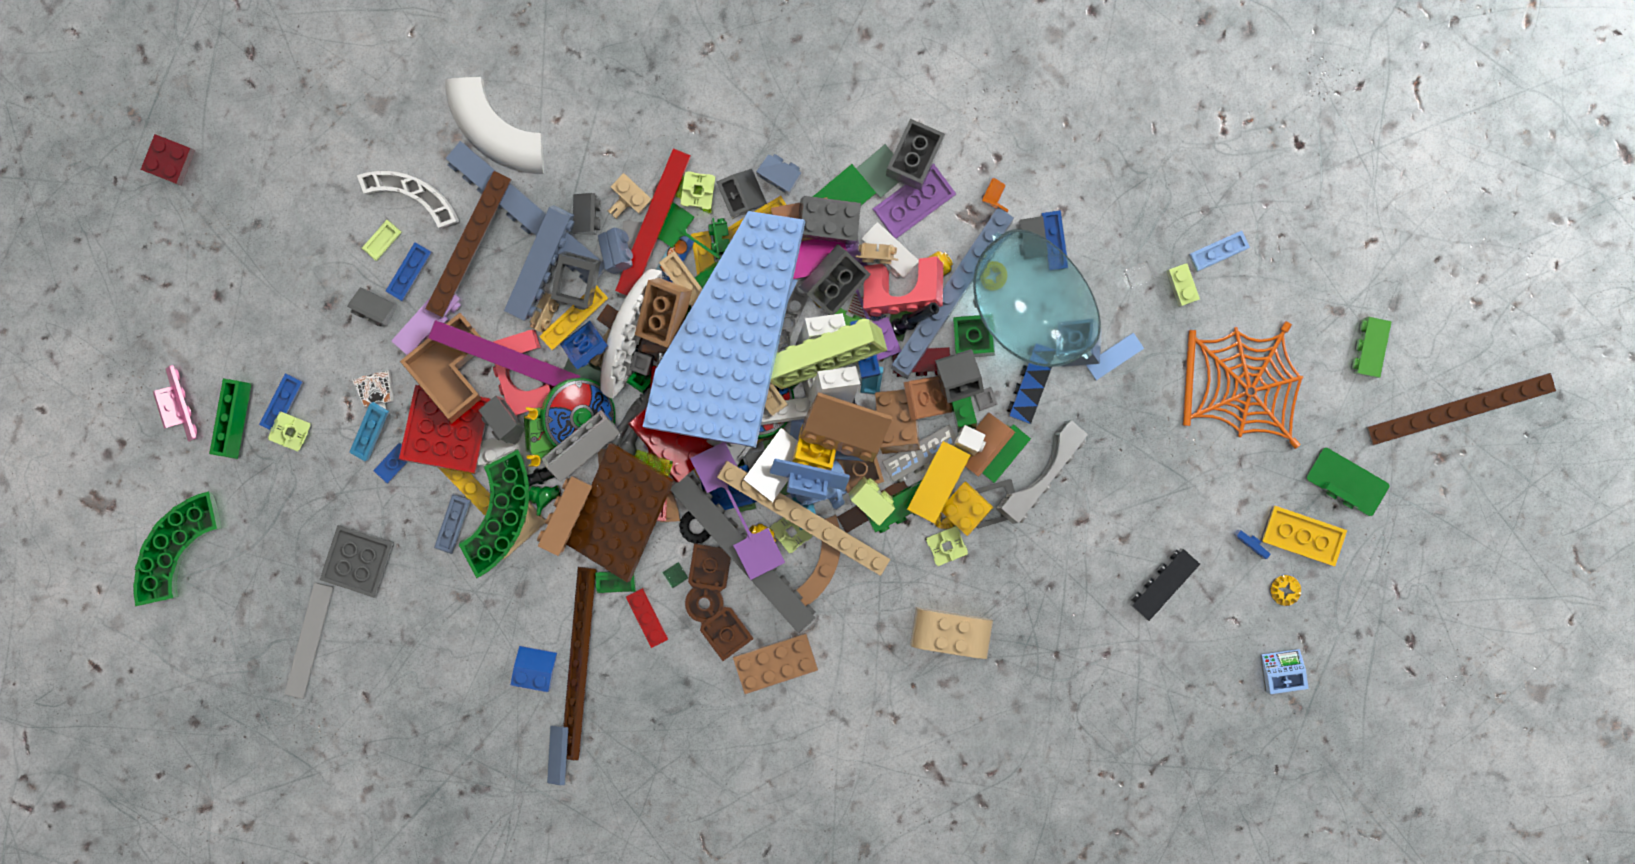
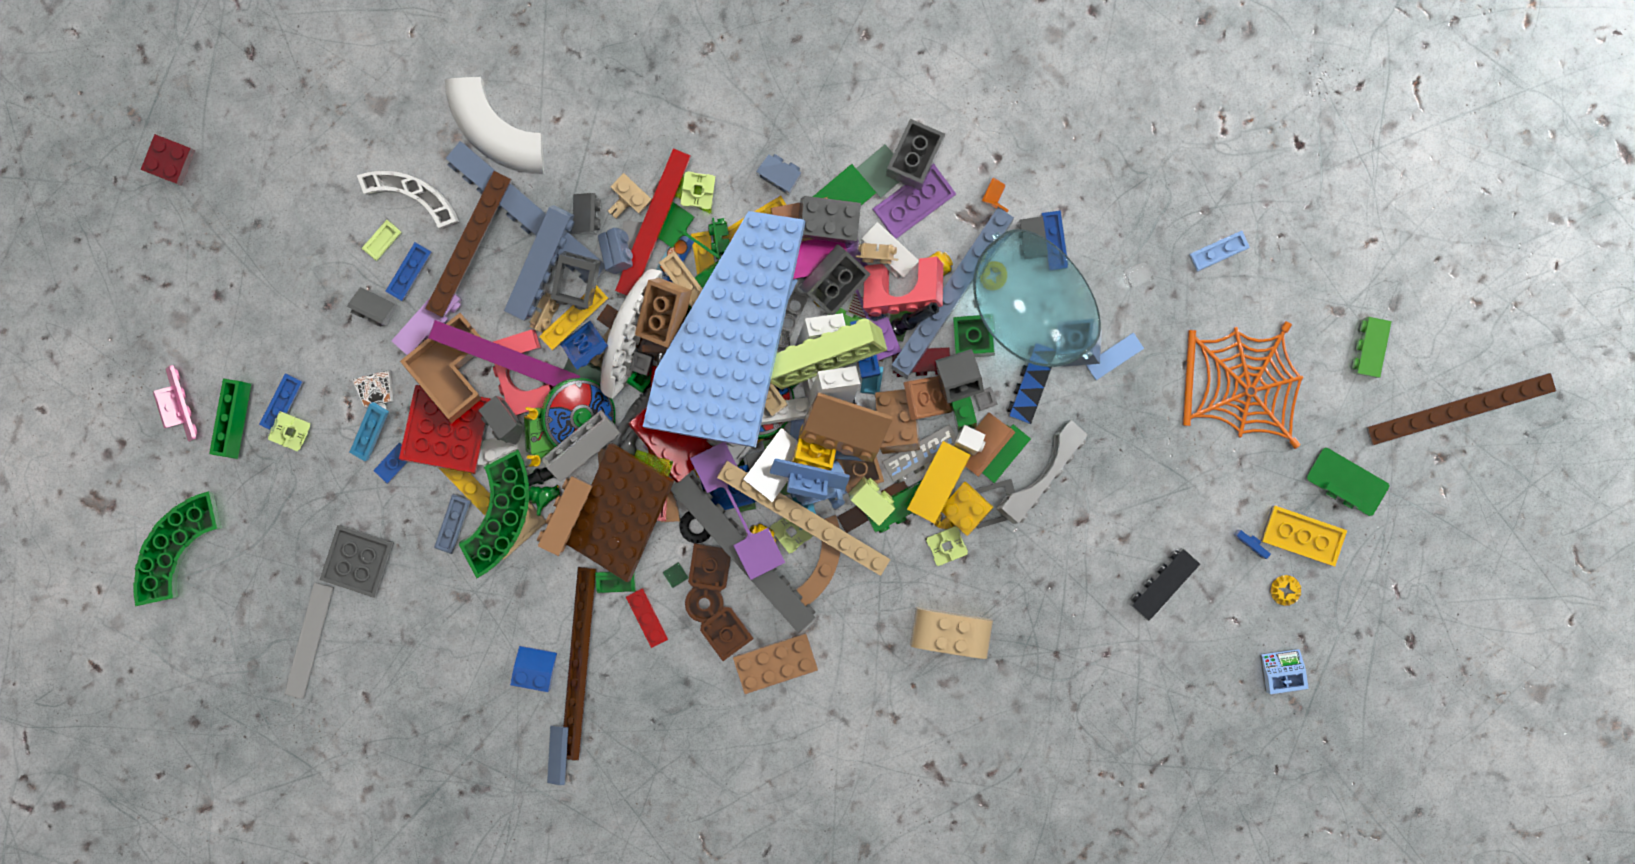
dark grey slope [716,169,767,219] -> none
yellowish green brick [1166,263,1200,307] -> none

